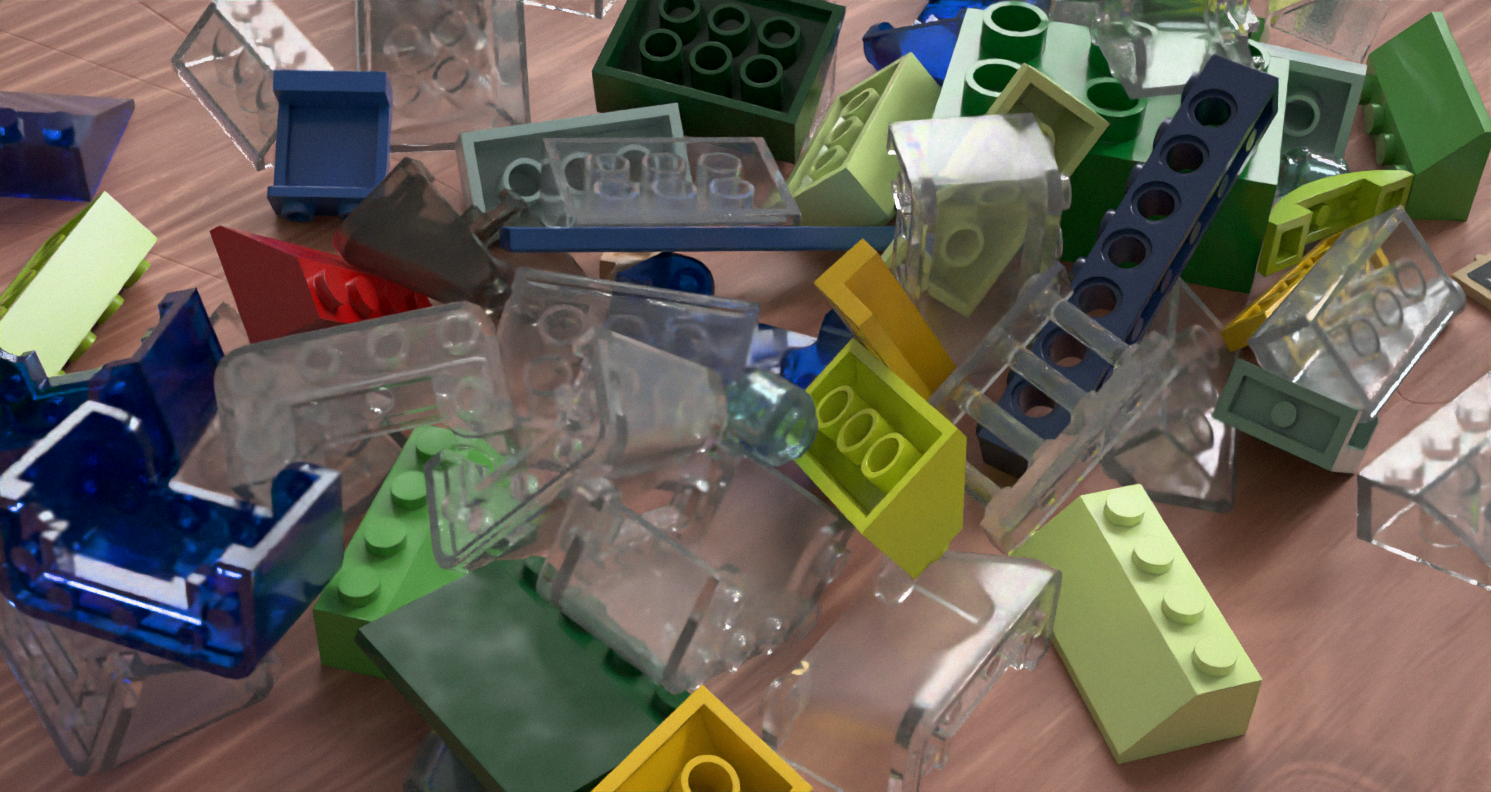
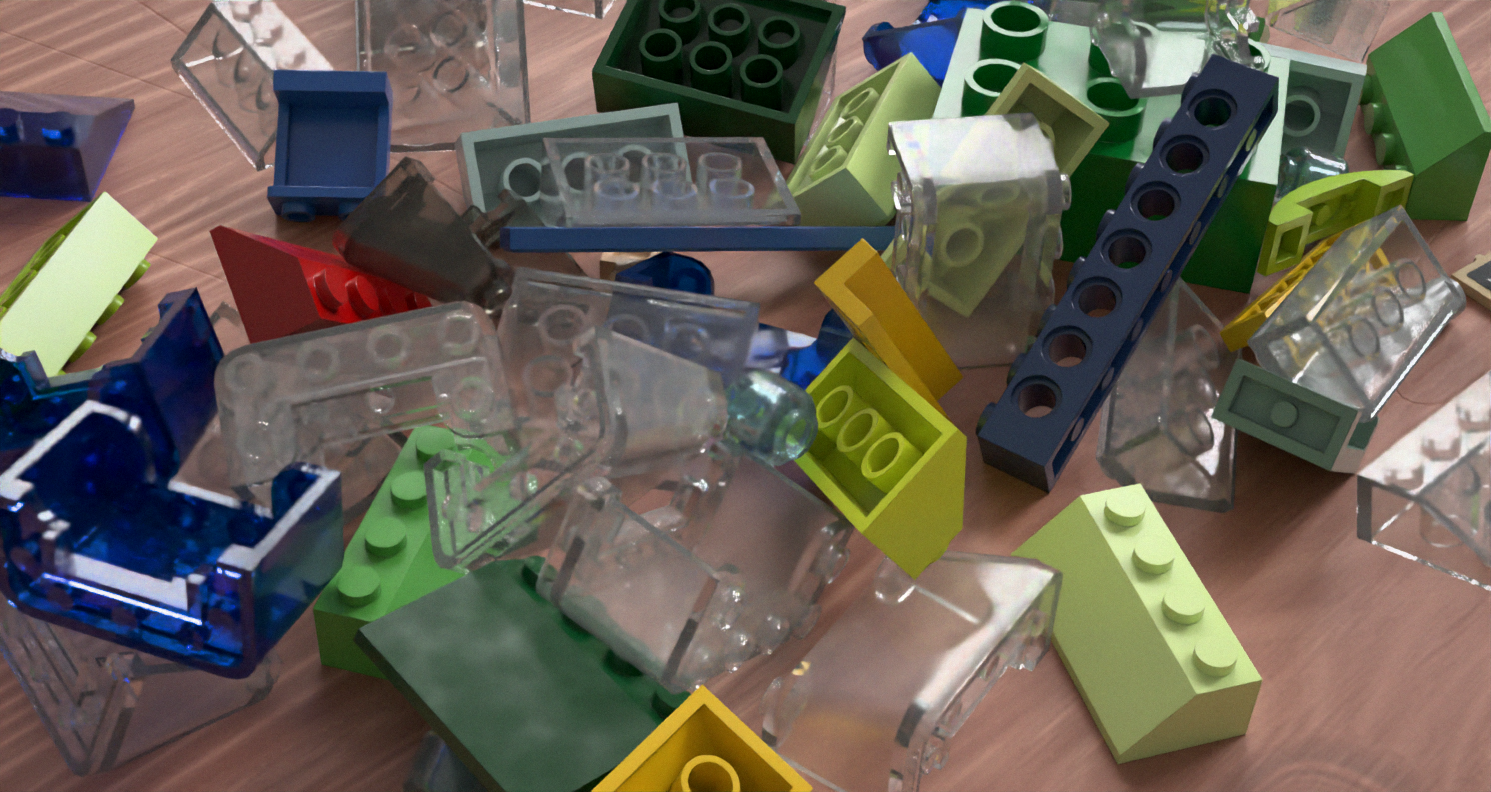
clear fence [927,260,1181,559] -> none

